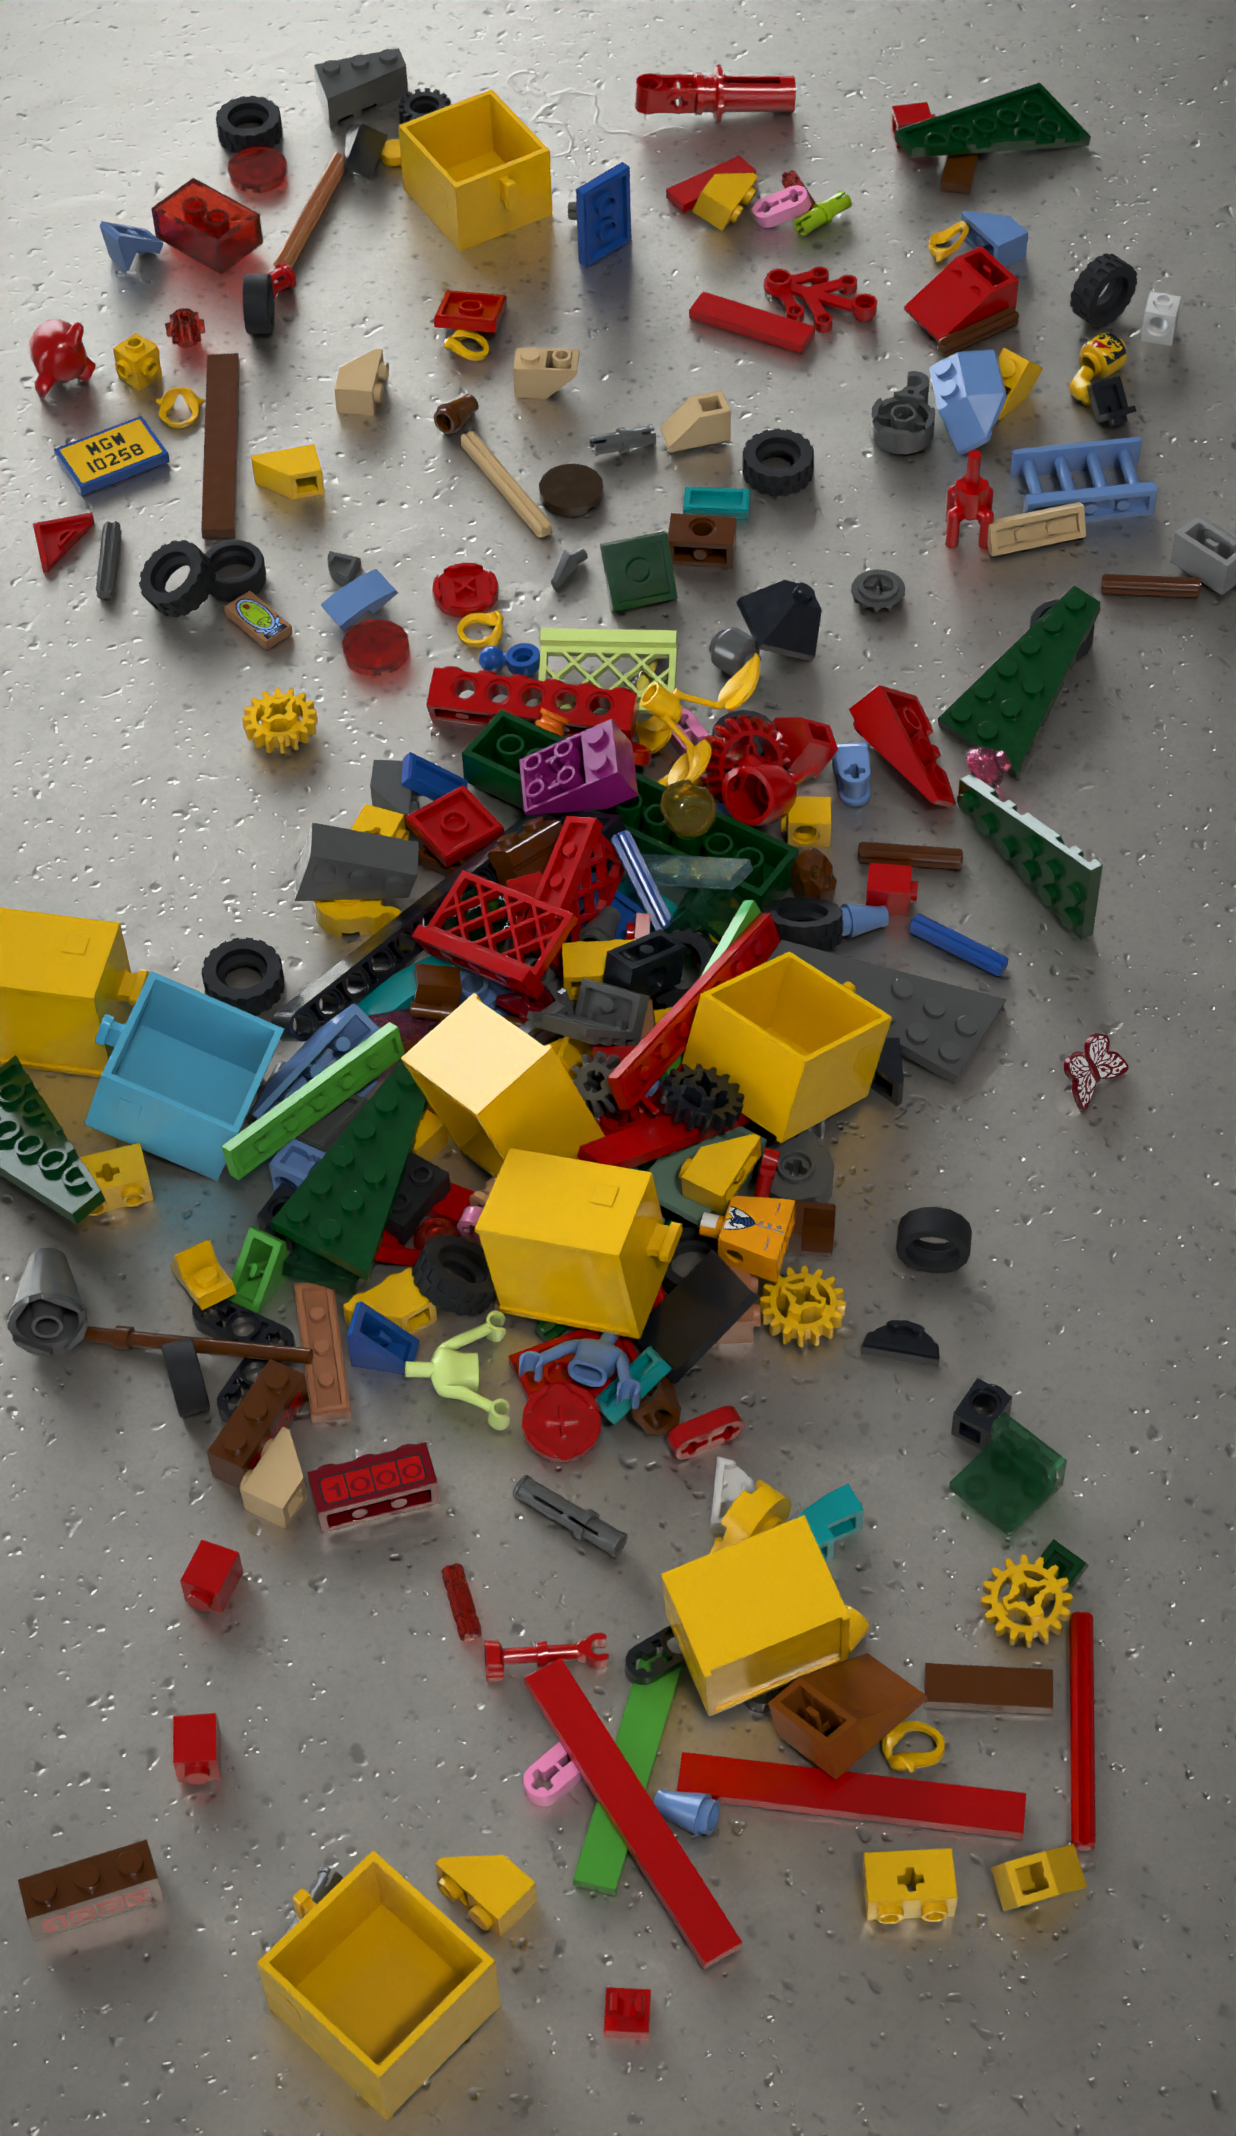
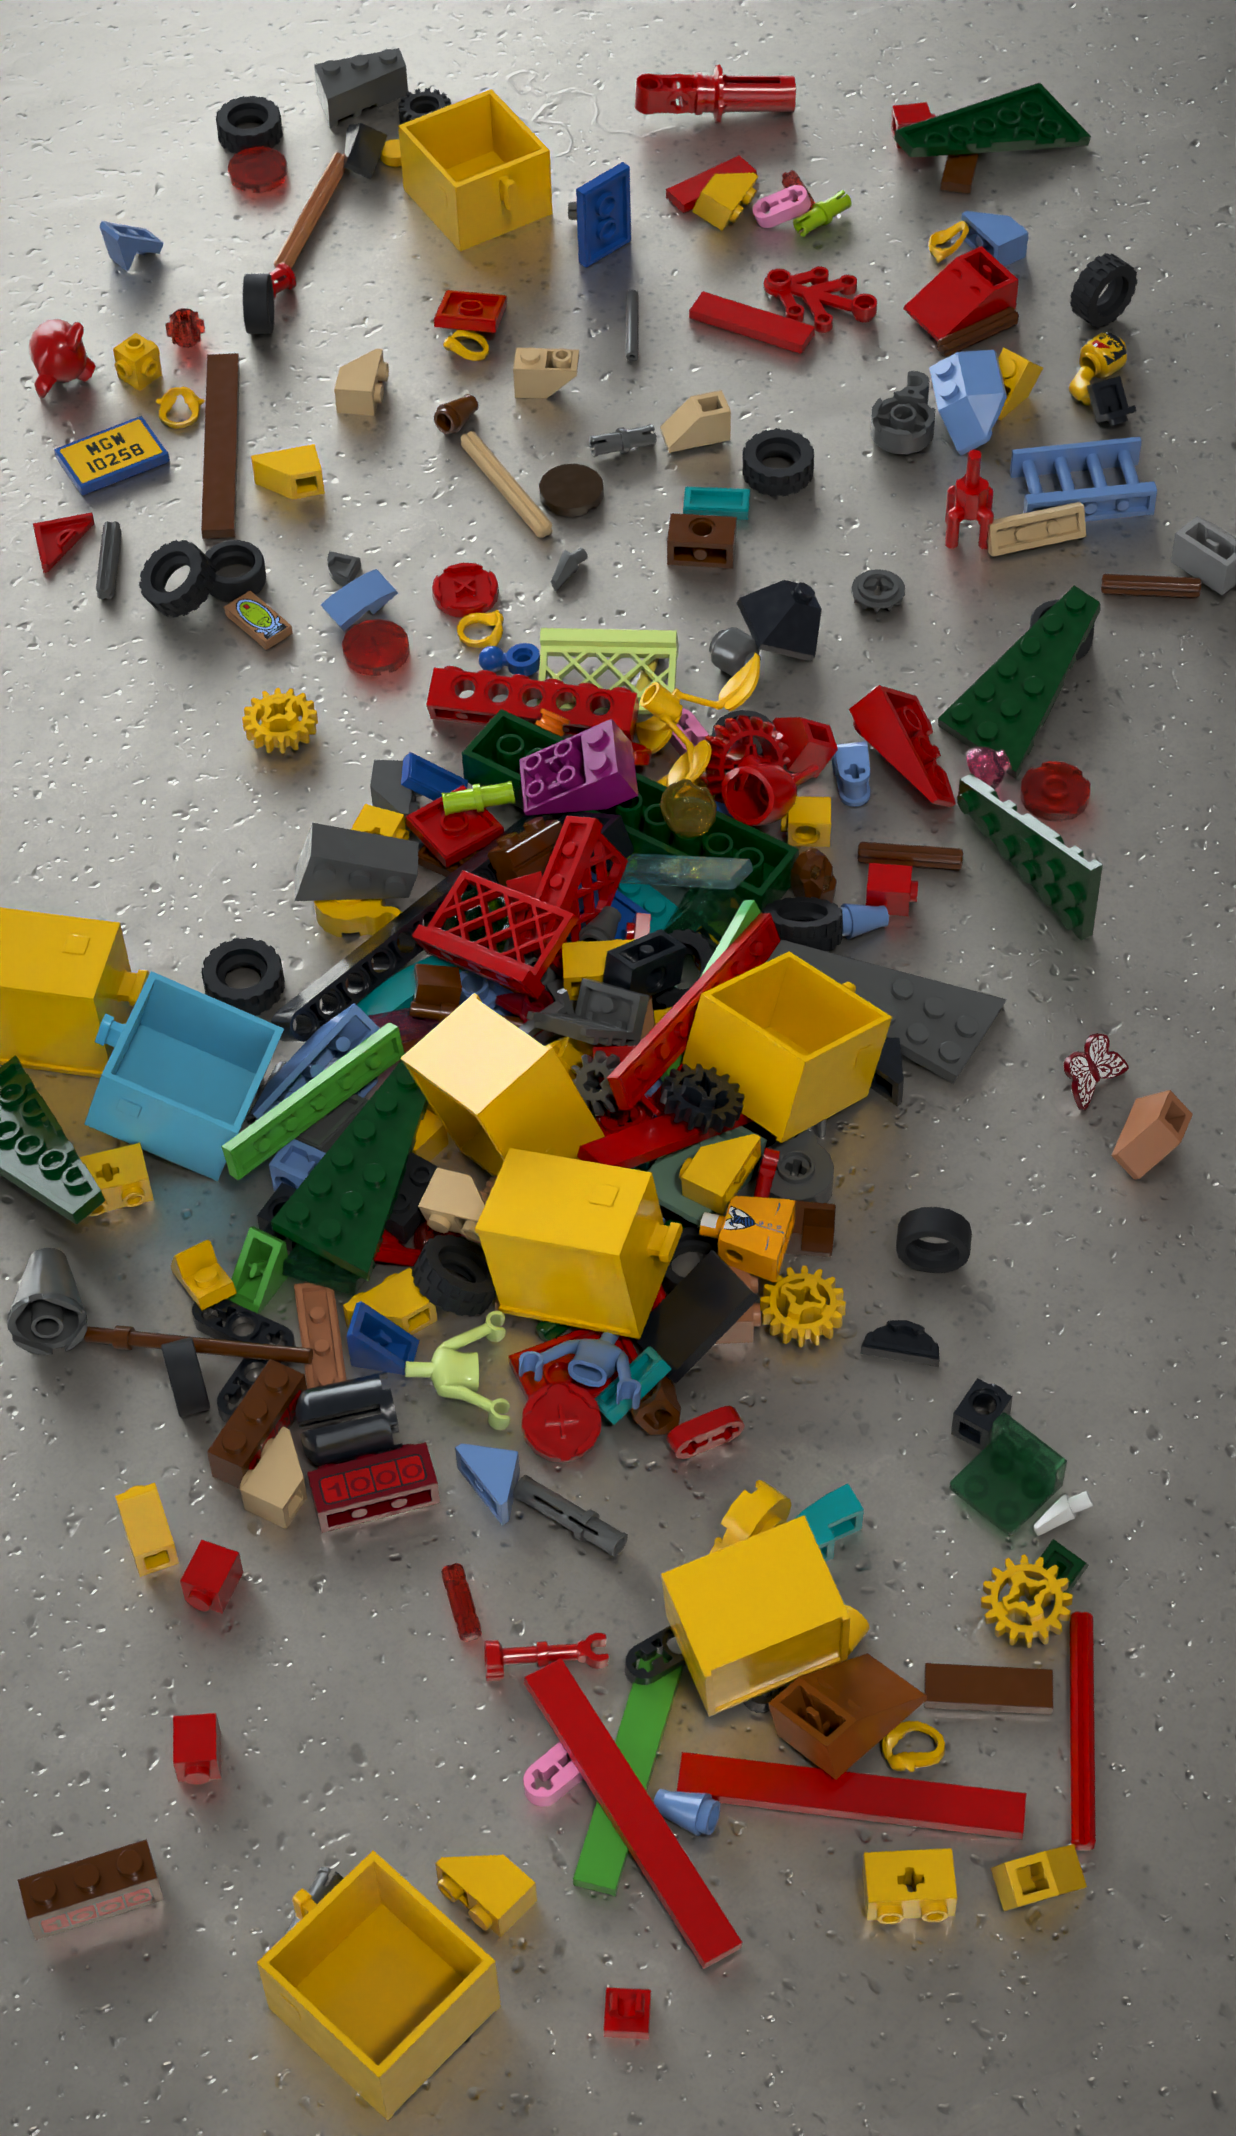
clear red brick [151,177,263,274] -> none
dark green tile [600,531,678,612] -> none
axle [611,830,674,931] -> none
white tile [710,1456,754,1534] -> none
blue axle [909,914,1008,976] -> none
white brick [1141,291,1181,346] -> none
none -> yellow slope [115,1482,179,1577]
none -> black cylinder [295,1371,403,1466]
none -> tan slope [418,1167,485,1242]
none -> lime pin [441,781,515,816]
none -> medium blue slope [455,1443,520,1526]
none -> dark grey piece [626,290,638,362]
none -> clear red tile [1020,761,1091,822]
none -> white bar [1034,1491,1093,1536]
none -> nougat slope [1111,1090,1193,1180]

